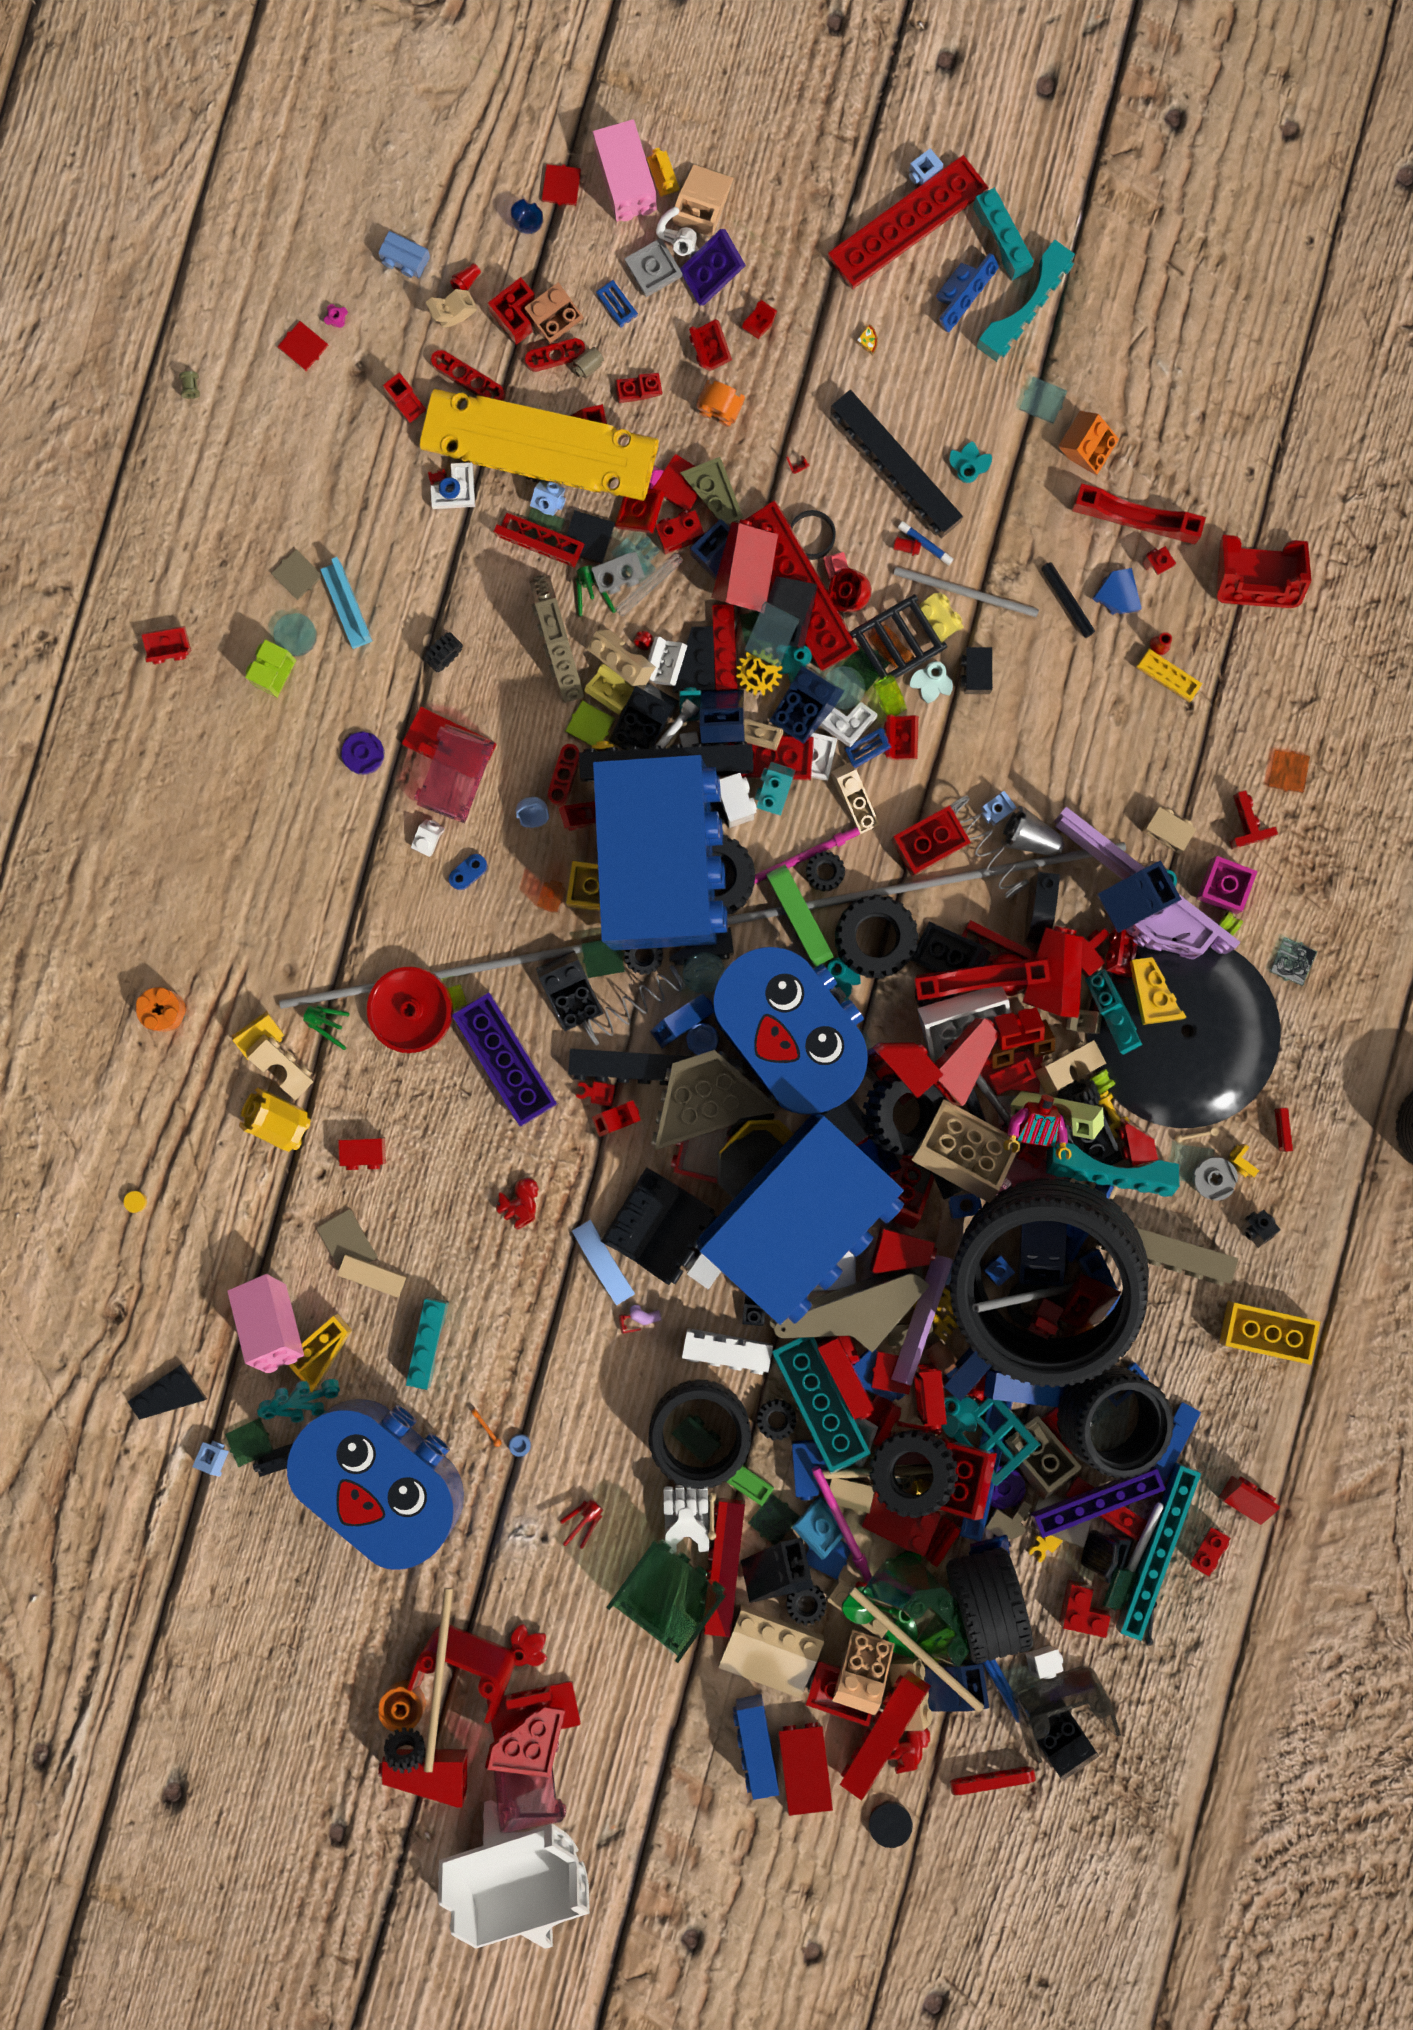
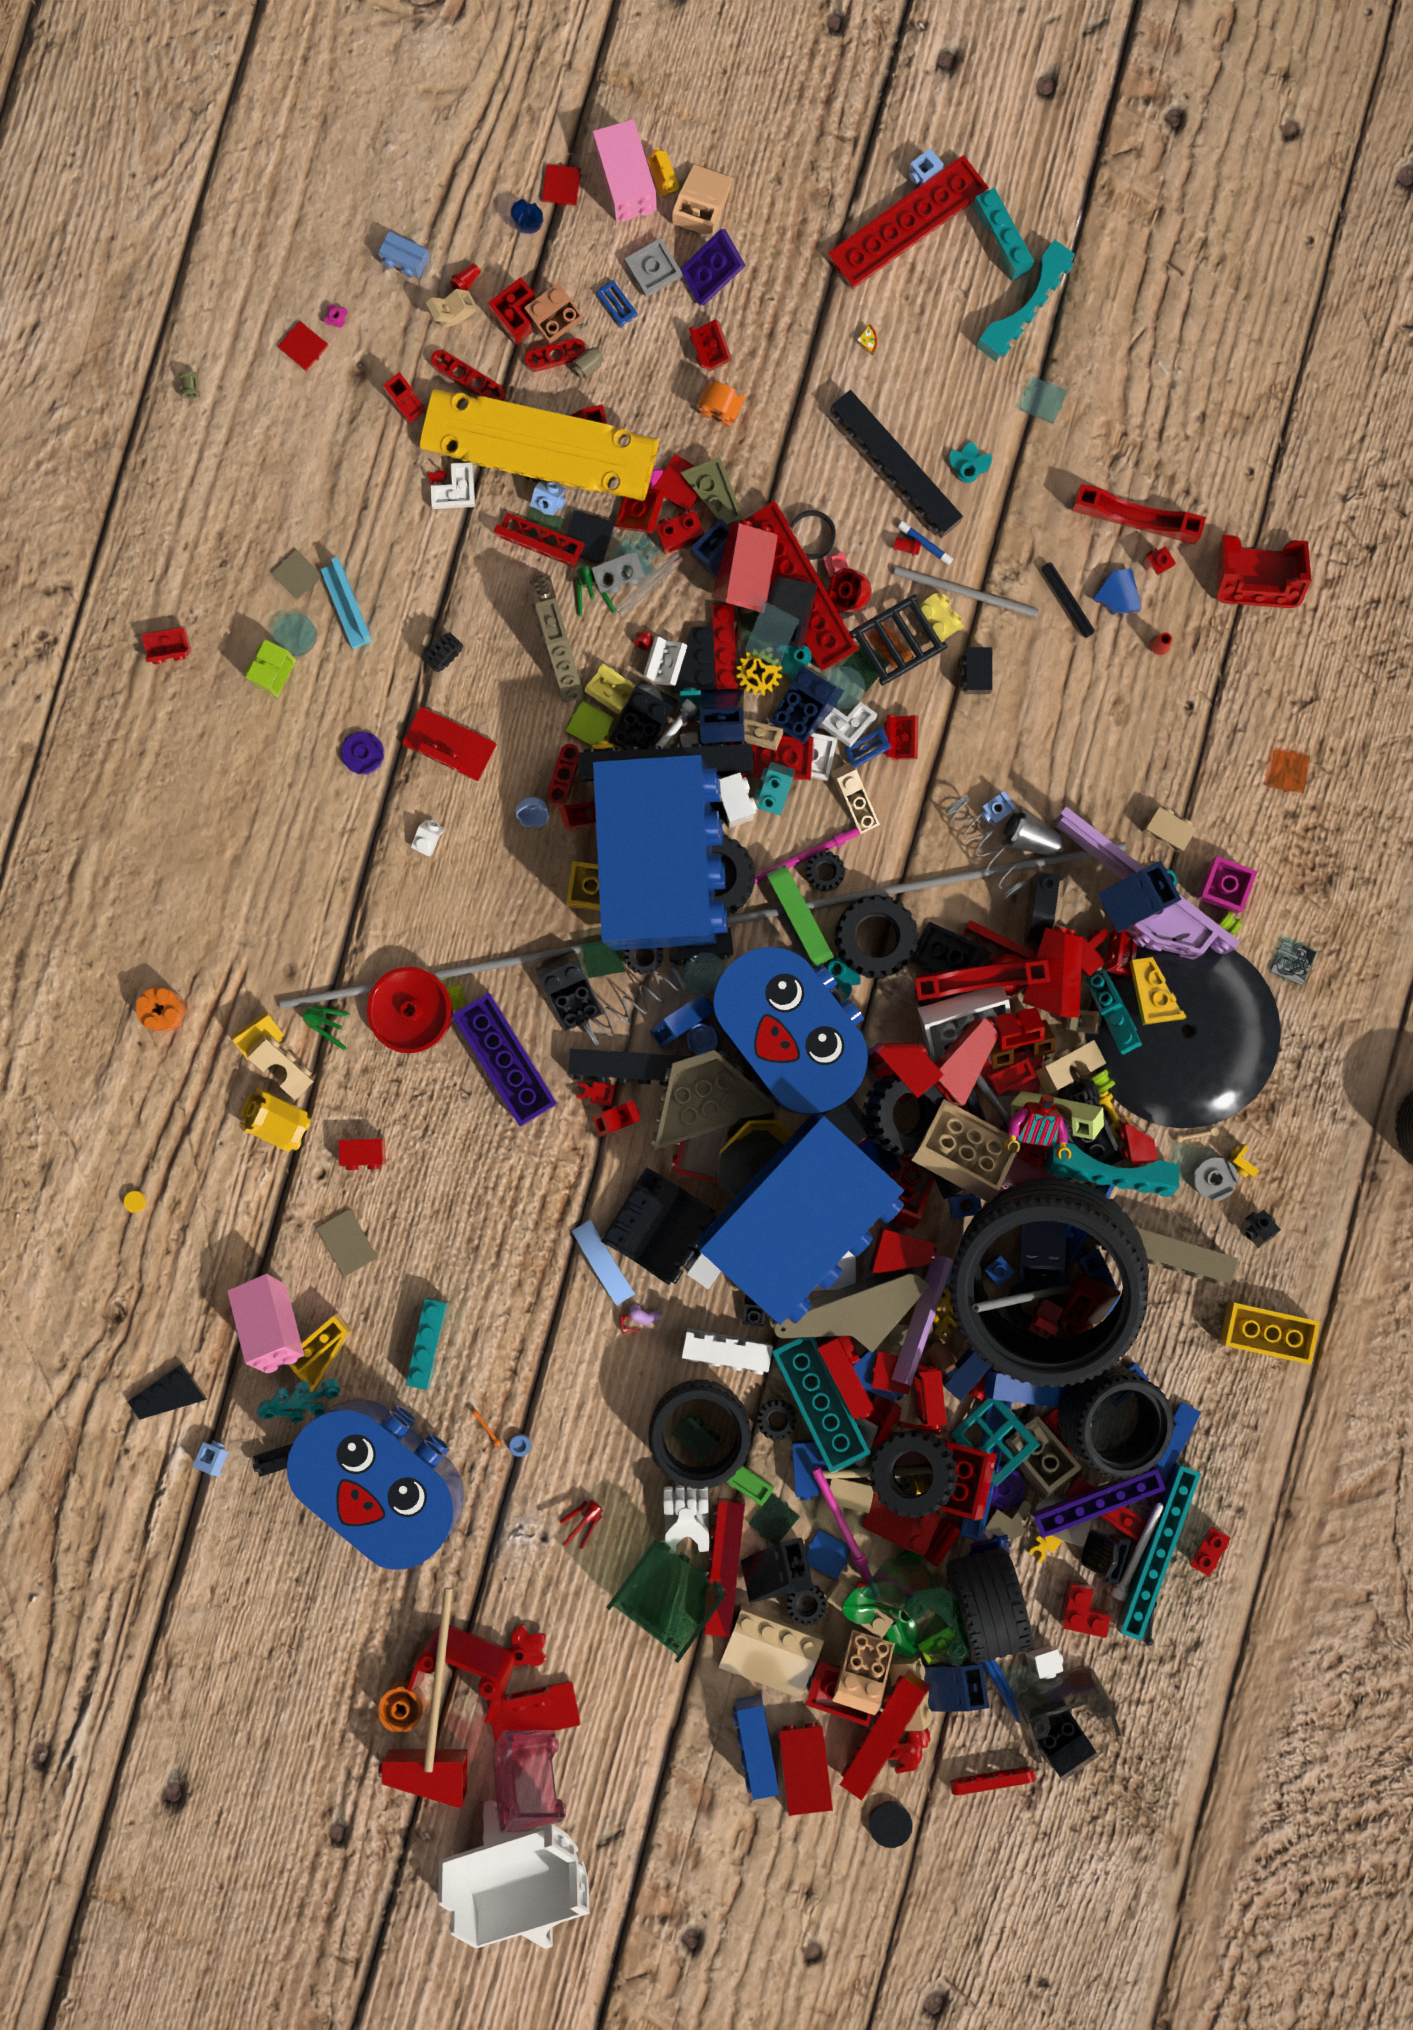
clear green piece [225,1418,274,1468] -> none
tan tile [337,1254,407,1298] -> none
black tyre [384,1727,426,1773] -> none
clear pink windscreen [414,724,495,824] -> none
blue plate [439,477,461,499] -> none
blue plate [449,854,488,890] -> none
plate [485,1705,565,1778] -> none
red animal [496,1178,539,1230] -> none
clear orange brick [537,880,566,915] -> none
tan arch [587,630,656,686] -> none
red slope [615,373,663,403] -> none
white piece [656,207,714,258] -> none
tan hinge [708,1493,716,1540] -> none
red bracket [741,300,777,340] -> none
red piece [786,455,809,474] -> none
dark azure plate [792,1496,850,1560] -> none
tan piece [848,1587,984,1713] -> none
clear neon green slope [873,674,907,717] -> none
red slope [891,805,971,877] -> none
light aqua plate [910,661,953,704] -> none
blue bracket [936,253,999,332] -> none
teal plate [942,1396,979,1438] -> none
orange slope [1058,411,1119,475] -> none
clear green piece [1102,1568,1138,1610] -> none
yellow plate [1136,649,1203,703] -> none
red slope [1218,1476,1280,1525] -> none
red bracket [1229,790,1278,849] -> none
red tile [1274,1108,1293,1152] -> none

